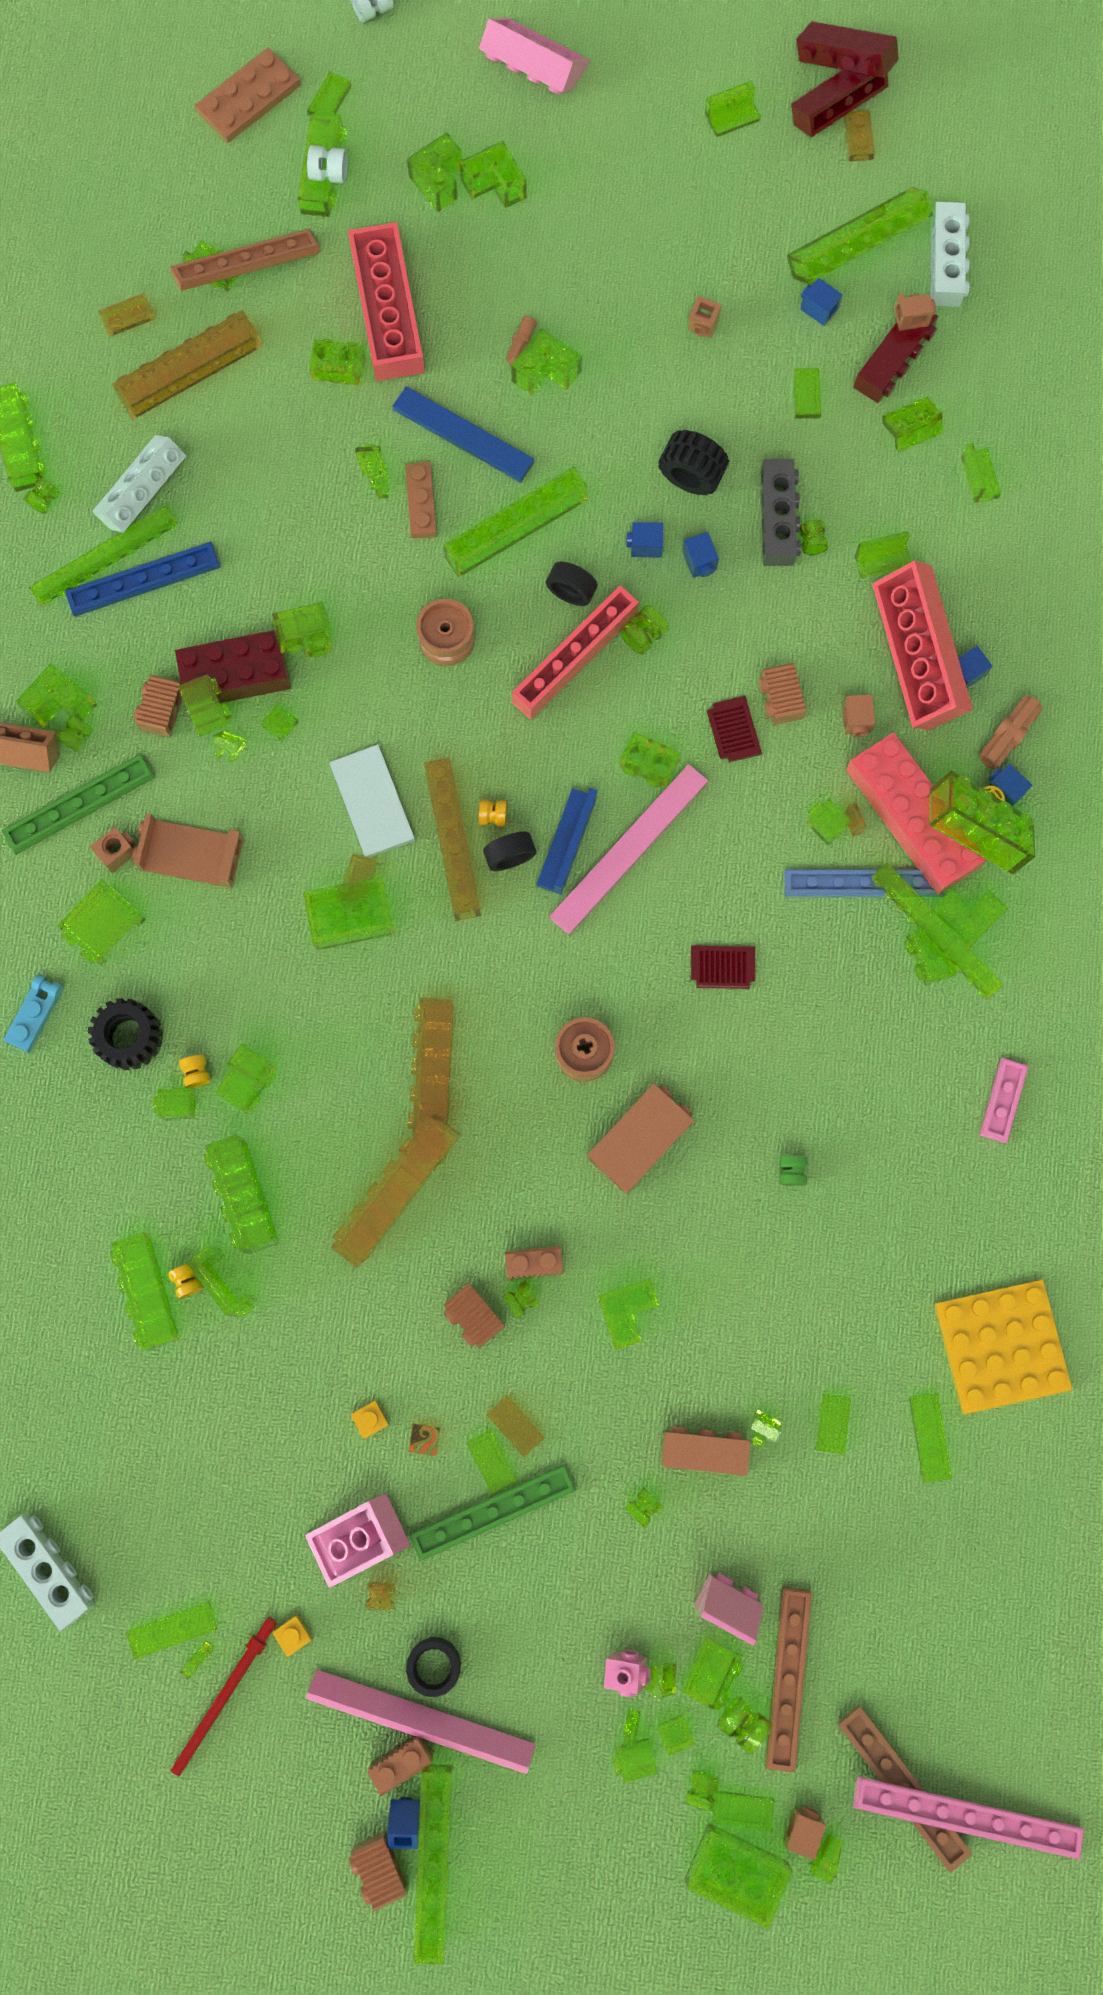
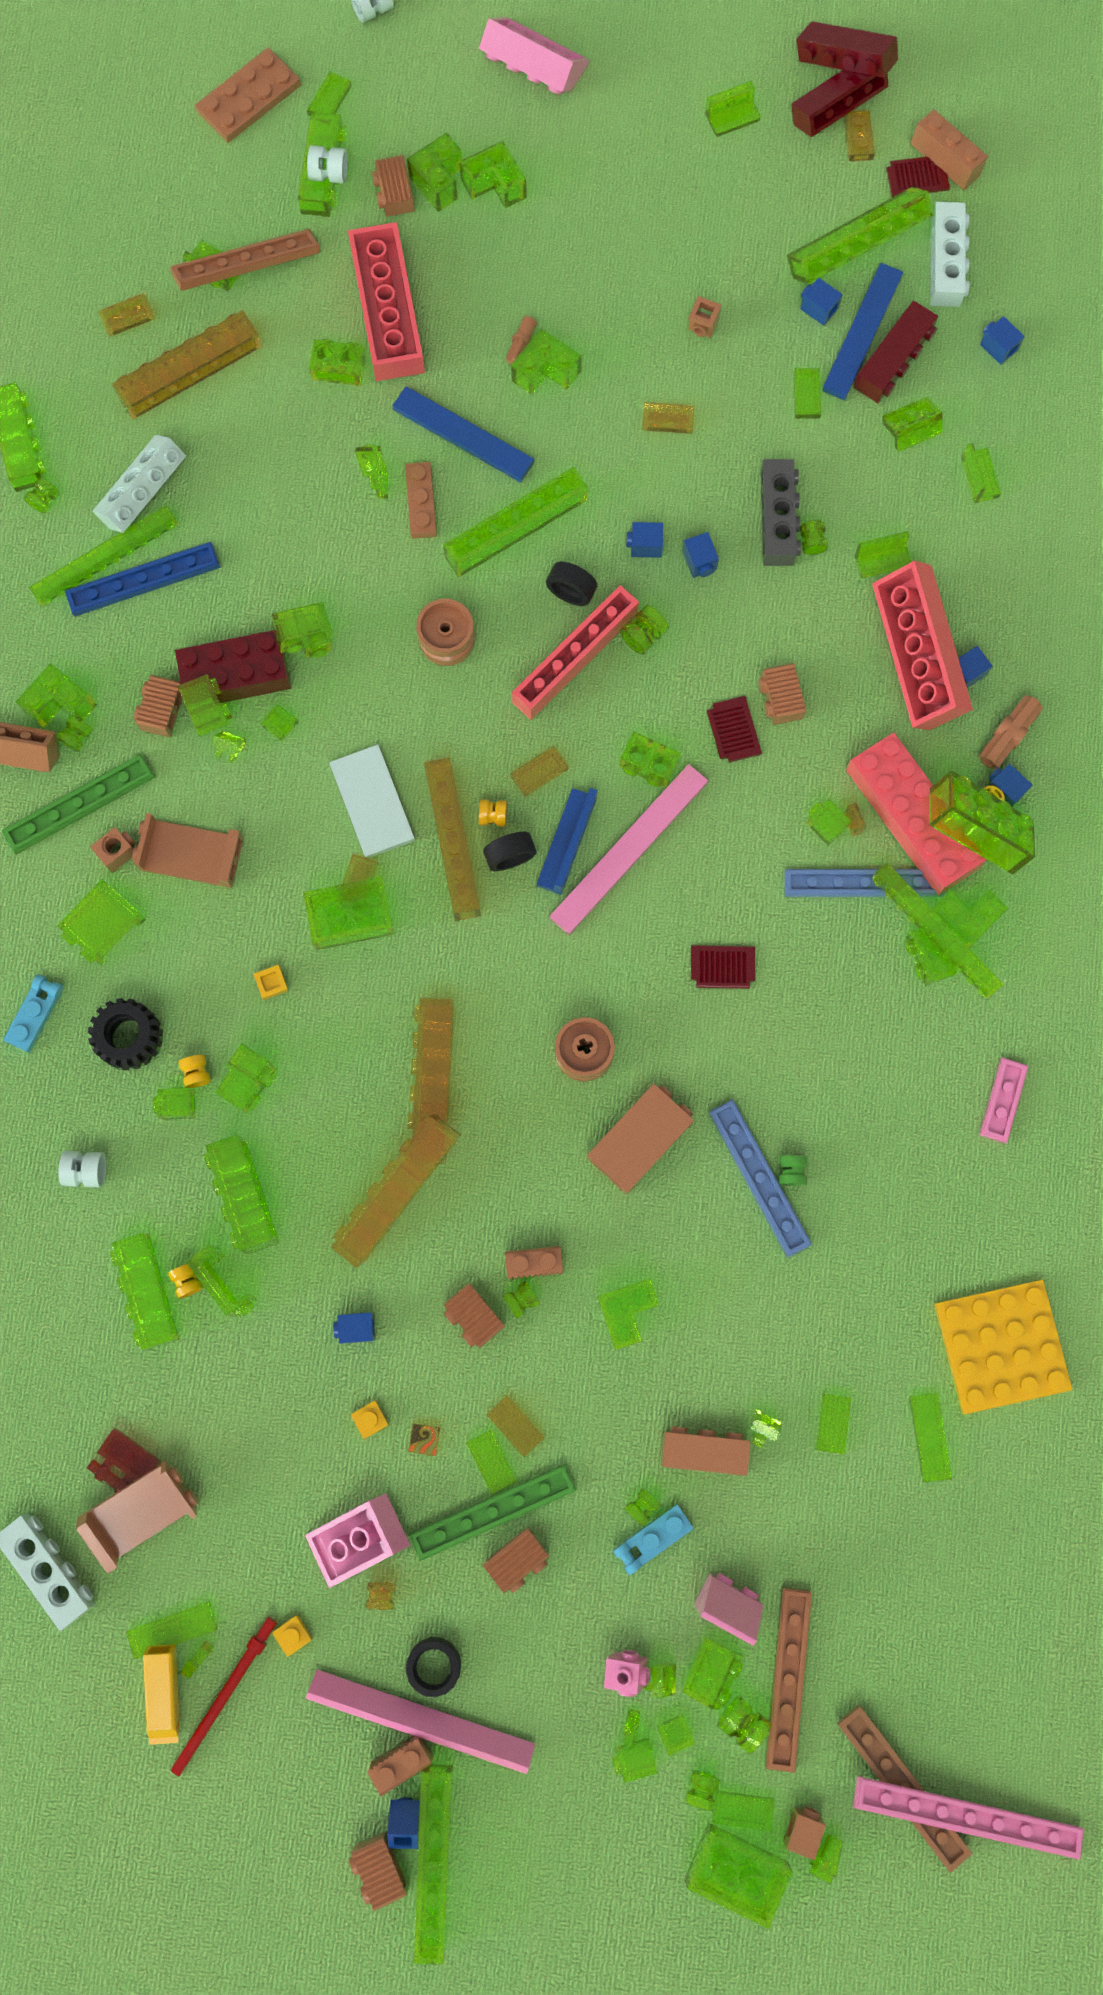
black tyre [658,430,729,495] -> none
nougat brick [842,694,875,737] -> none
nougat brick [894,293,936,331] -> none
none -> light aqua wheel [59,1150,106,1188]
none -> nougat panel [76,1461,199,1574]
none -> clear red plate [87,1428,161,1493]
none -> yellow piece [143,1644,180,1745]
none -> yellow plate [253,964,289,1000]
none -> blue brick [333,1313,375,1344]
none -> nougat brick [372,155,415,217]
none -> nougat brick [483,1527,549,1593]
none -> clear yellow tile [510,746,568,797]
none -> medium azure plate [613,1504,694,1575]
none -> clear yellow plate [642,402,694,434]
none -> medium blue tile [709,1099,812,1258]
none -> blue tile [822,263,903,401]
none -> dark red window [886,157,950,198]
none -> nougat brick [911,110,988,190]
none -> blue brick [980,316,1025,365]

